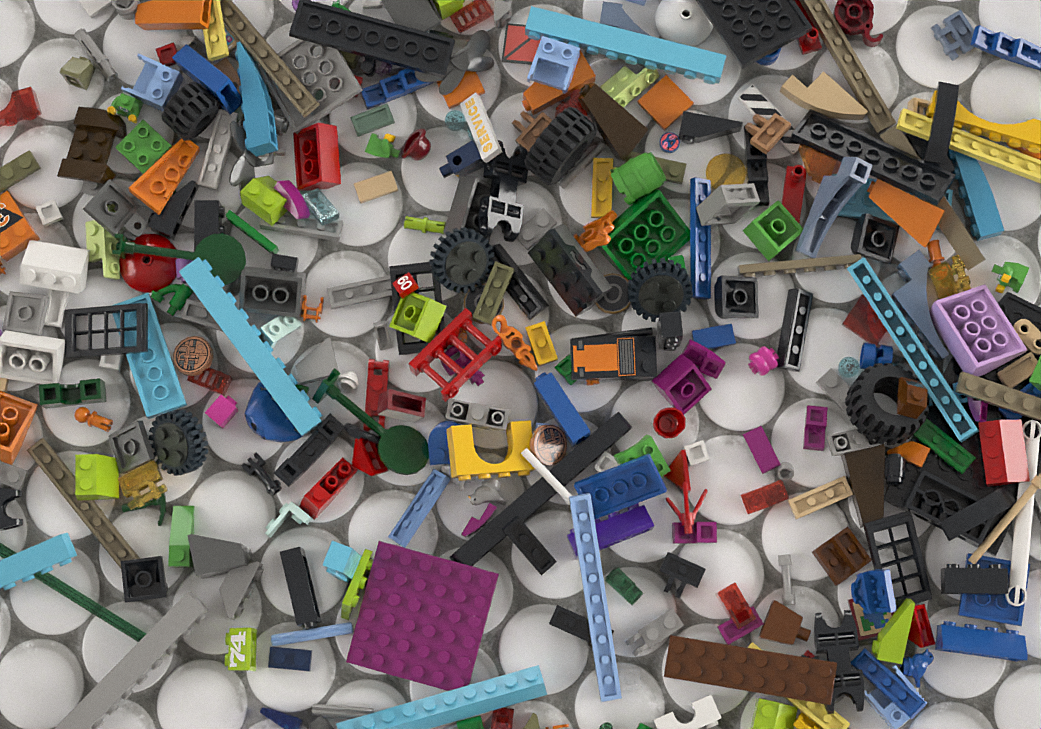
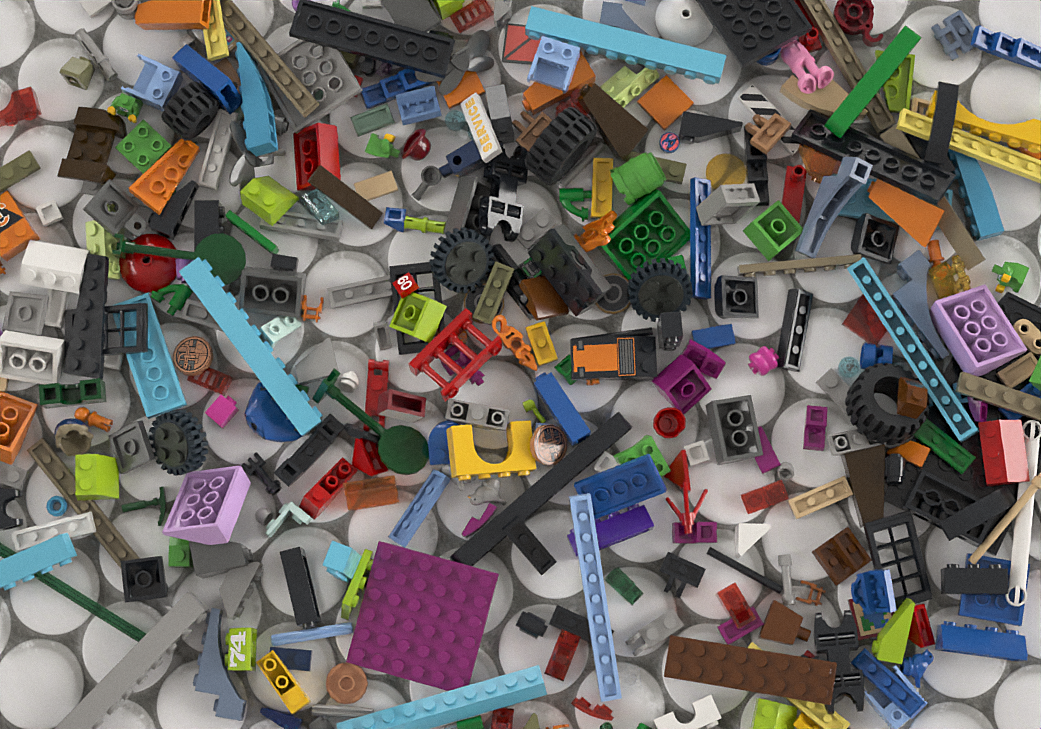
clear yellow plate [118,460,168,510] -> none
red tile [155,42,178,67] -> none
magenta slope [274,180,310,219] -> none
white bar [521,448,572,505] -> none
none -> white tile [12,512,96,552]
none -> dark azure plate [46,496,68,517]
none -> dark tan hair [54,418,94,456]
none -> black wing [63,254,109,380]
none -> lavender slope [162,465,251,545]
none -> sand blue arch [193,608,247,721]
none -> light grey hinge [255,508,274,526]
none -> yellow slope [256,650,312,714]
none -> dark brown tile [307,165,383,229]
none -> nougat tile [326,662,368,704]
none -> clear orange piece [343,475,400,511]
none -> blue slope [384,207,406,232]
none -> medium blue bracket [396,86,442,126]
none -> dark grey bar [412,166,442,201]
none -> slope [485,84,515,144]
none -> black brick [516,611,548,639]
none -> tile [519,257,543,279]
none -> reddish brown slope [519,276,569,321]
none -> lime hand [522,399,546,423]
none -> clear red slope [544,629,581,681]
none -> green plant [559,188,592,222]
none -> clear red slope [571,697,614,721]
none -> dark grey slope [705,395,763,465]
none -> black bar [706,547,783,594]
none -> white slope [735,523,771,559]
none -> bright pink piece [780,40,834,94]
none -> dark orange piece [795,580,826,607]
none -> green beam [824,25,922,138]
none -> lime wing [874,50,915,113]

